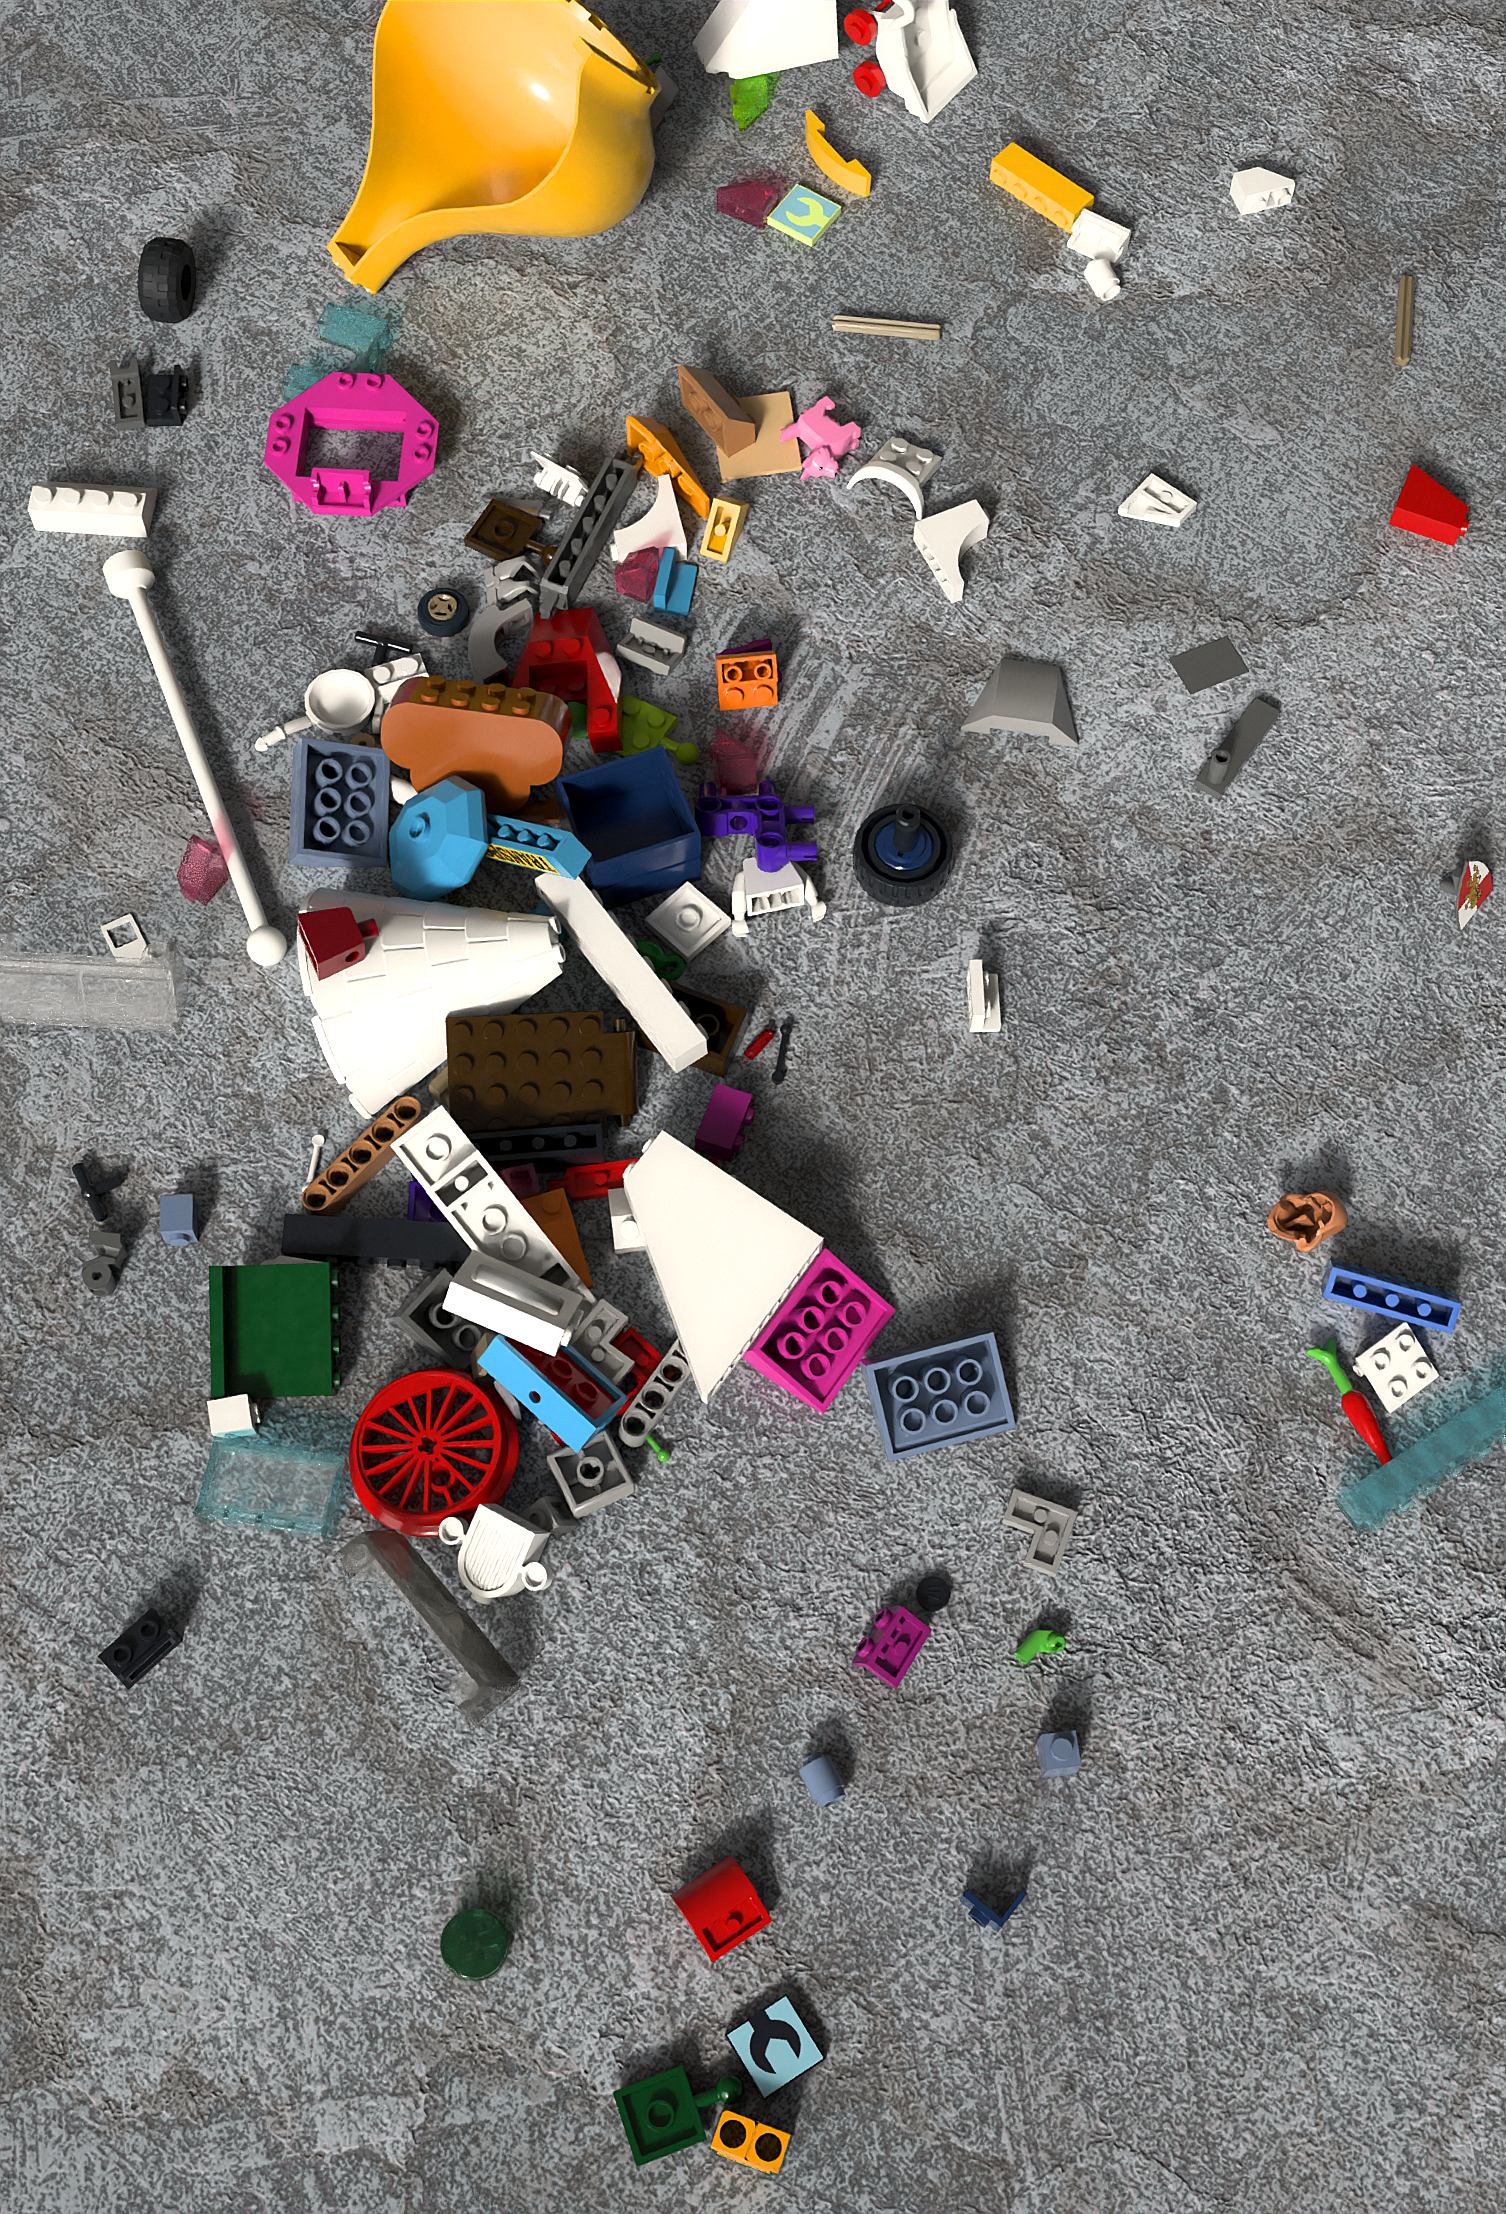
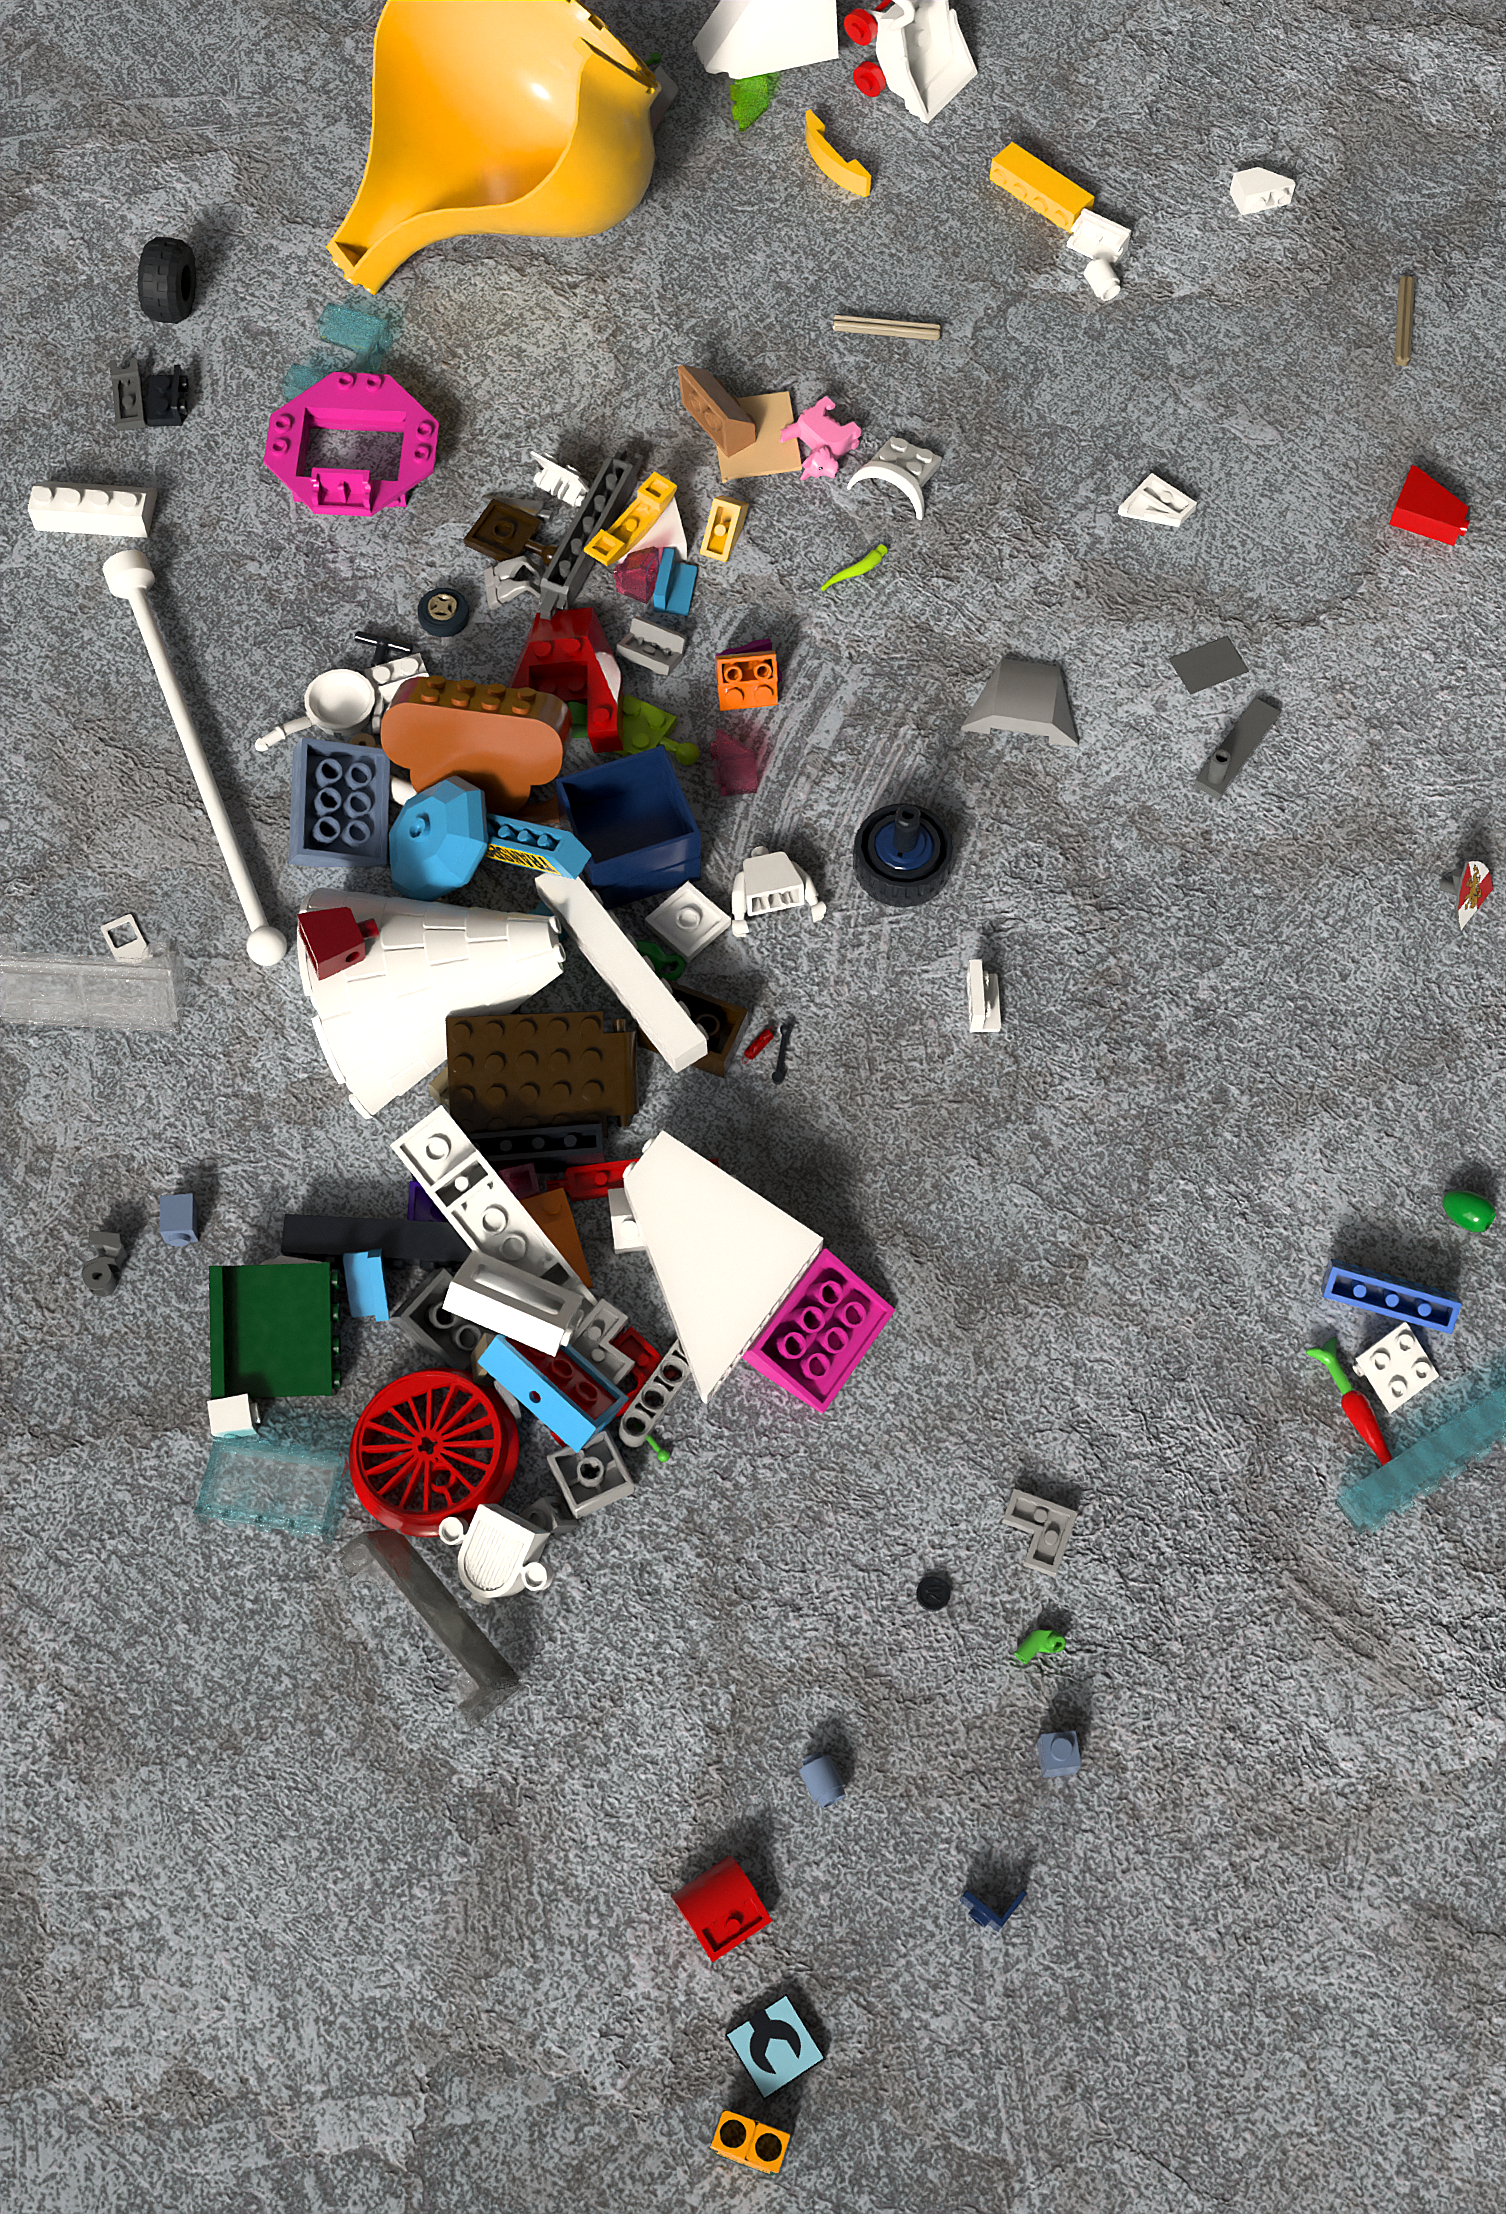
black piece [72,1163,122,1222] -> none
black window [98,1608,182,1690] -> none
clear pink slope [176,834,228,906] -> none
medium nougat beam [302,1096,424,1216] -> none
white hinge [302,1134,325,1192] -> none
clear green head [440,1909,509,1982] -> none
light grey arch [468,598,533,686] -> none
dark green plate [613,2065,744,2167] -> none
light orange wedge [626,415,710,520] -> none
dark purple pin [694,780,817,873] -> none
magenta brick [695,1084,756,1163] -> none
clear pink slope [717,180,779,230] -> none
tile [767,184,842,247] -> none
magenta bracket [852,1605,932,1688] -> none
sand blue slope [859,1327,1016,1462] -> none
white arch [913,499,990,603] -> none
nougat head [1267,1190,1348,1253] -> none
none -> dark azure panel [343,1249,391,1322]
none -> yellow slope [584,471,677,566]
none -> lime animal [820,544,888,591]
none -> green animal [1442,1190,1496,1233]

